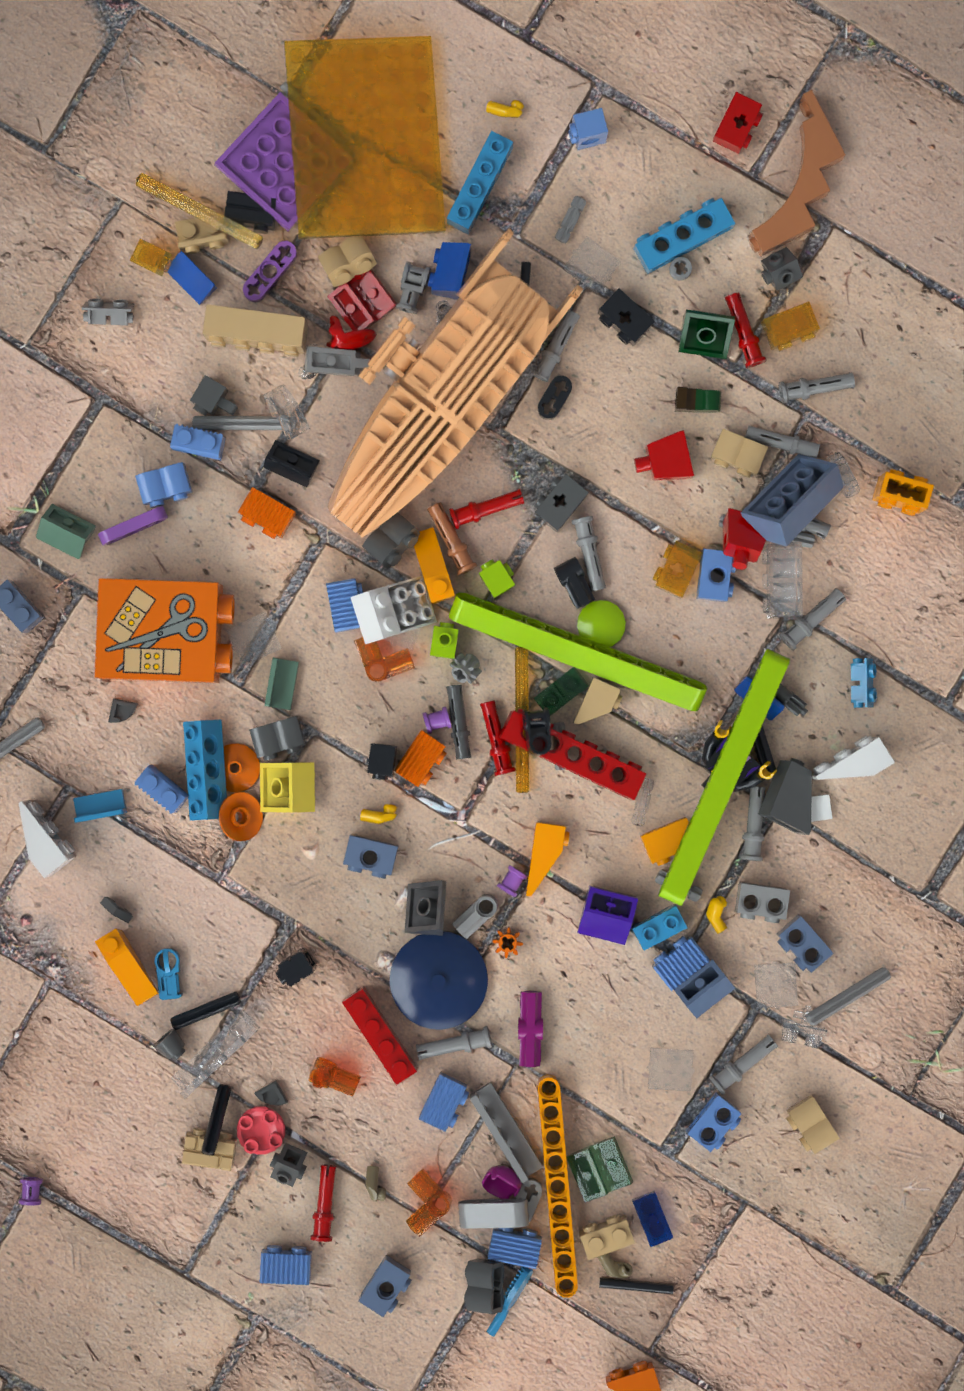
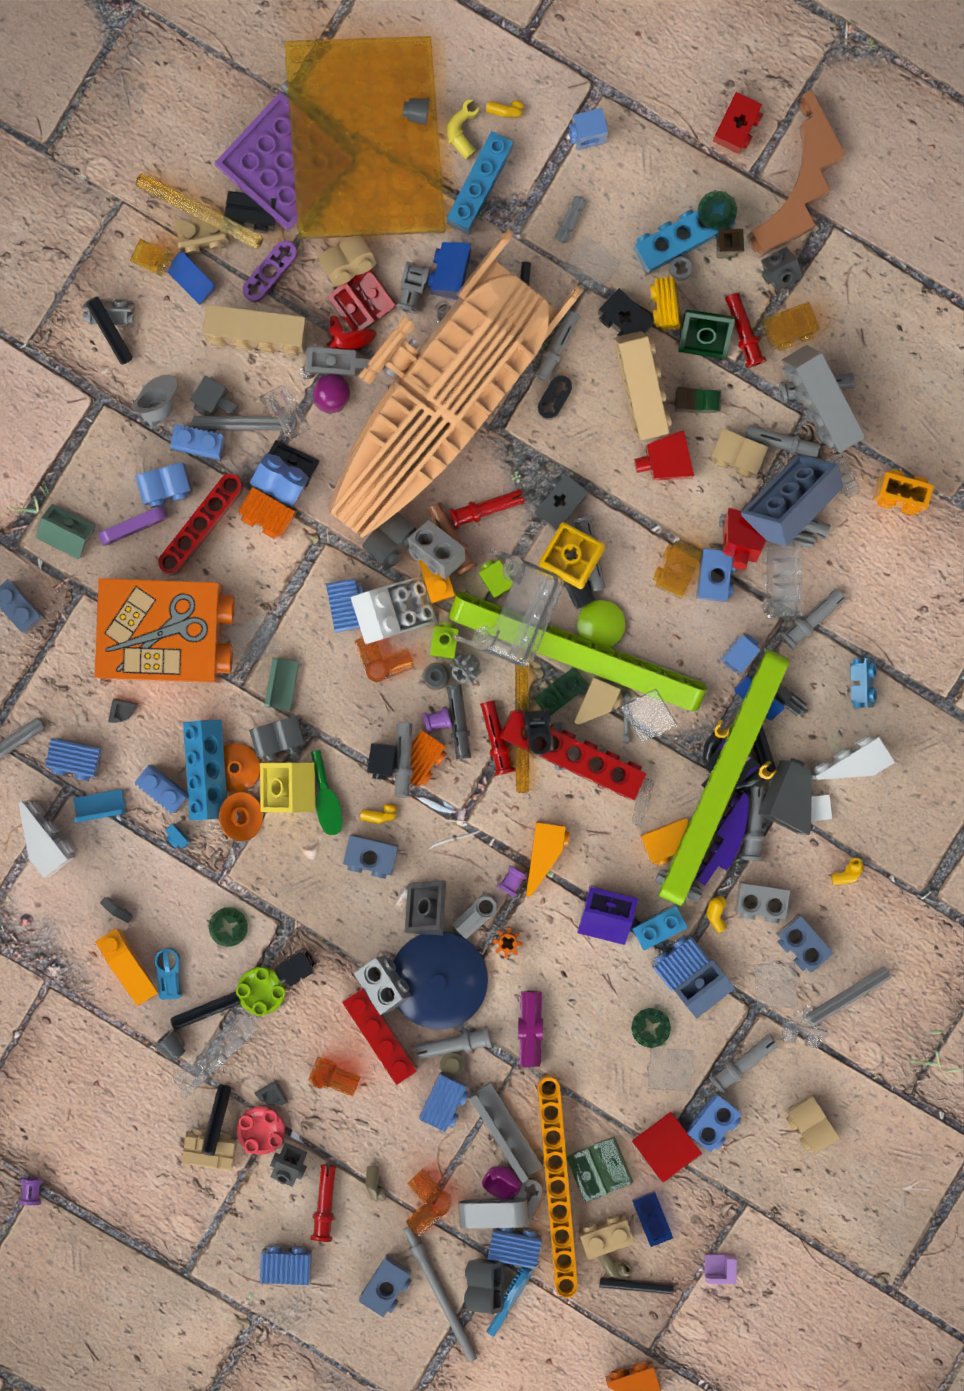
none -> medium blue brick [45,738,103,781]
none -> black axle [86,297,132,365]
none -> light grey piece [131,375,178,427]
none -> red beam [158,474,243,575]
none -> dark azure plate [165,823,191,849]
none -> clear green gear [208,907,248,947]
none -> lime dish [236,966,286,1016]
none -> medium blue brick [250,453,309,507]
none -> green piece [311,750,342,835]
none -> magenta hair [313,374,350,414]
none -> light grey brick [354,955,412,1015]
none -> light grey pin [393,722,413,798]
none -> dark grey hat [402,98,430,126]
none -> light grey bar [403,1225,477,1362]
none -> light grey brick [408,520,466,579]
none -> dark grey hat [422,663,450,690]
none -> dark tan plate [440,1052,465,1077]
none -> light yellow piece [447,100,479,160]
none -> clear windscreen [453,548,564,667]
none -> yellow brick [539,522,605,589]
none -> tan brick [613,331,672,441]
none -> clear piece [620,689,677,743]
none -> light grey hinge [622,692,632,743]
none -> clear green gear [631,1008,671,1048]
none -> red slope [632,1112,702,1183]
none -> yellow brick [650,275,682,332]
none -> dark purple slope [695,792,748,886]
none -> clear green gear [698,190,738,230]
none -> lavender panel [705,1254,737,1284]
none -> dark brown leg [716,229,744,259]
none -> medium blue brick [720,634,760,674]
none -> light grey brick [781,345,865,453]
none -> yellow arm [831,858,864,886]

